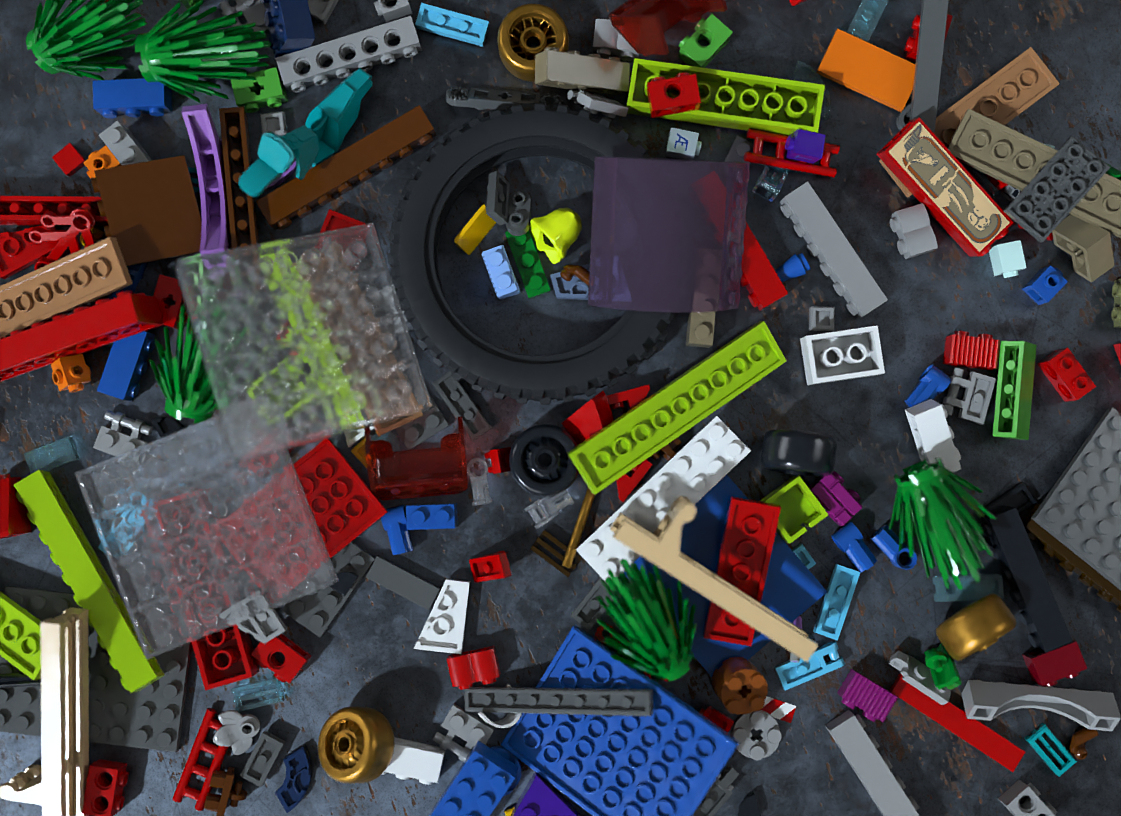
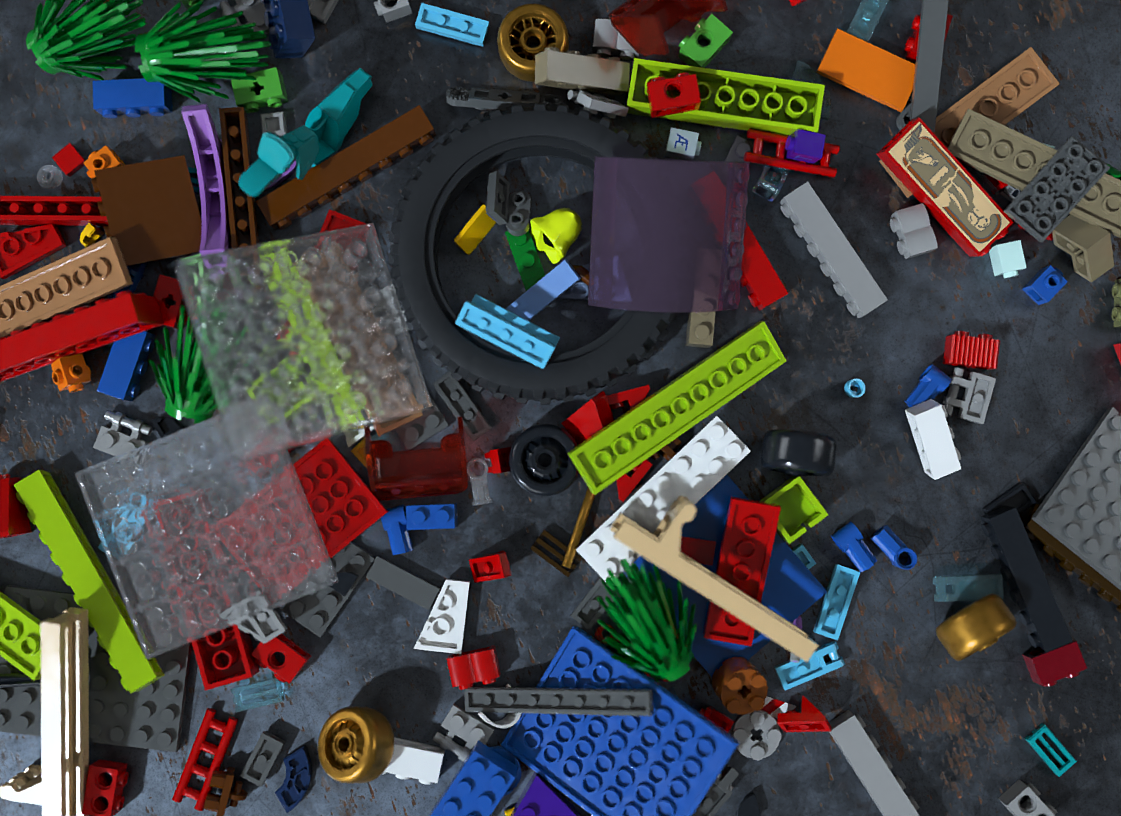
clear light blue tile [24,437,79,474] -> none
red plant [29,208,98,270] -> none
light grey brick [99,121,152,166] -> none
light grey plate [213,710,260,755] -> none
light grey brick [275,16,422,92] -> none
light blue brick [482,245,520,300] -> none
clear connector [524,489,575,529] -> none
blue cone [775,253,811,282] -> none
white brick [800,326,885,385] -> none
magenta brick [808,471,863,526] -> none
light grey tile [809,307,835,331] -> none
magenta brick [837,669,898,722] -> none
green plant [889,458,996,590] -> none
light grey hinge [889,651,951,705] -> none
red tile [889,673,1025,772] -> none
green hips [924,643,962,690] -> none
light grey arch [961,680,1121,731] -> none
bright green brick [993,341,1037,440] -> none
red brick [1037,347,1097,402] -> none
reddish brown arm [1069,728,1098,760] -> none
none -> clear plate [37,165,62,189]
none -> medium azure fence [455,294,560,369]
none -> medium blue tile [505,259,581,321]
none -> red tile [680,536,716,566]
none -> red slope [777,695,831,732]
none -> medium azure hinge [844,378,865,398]

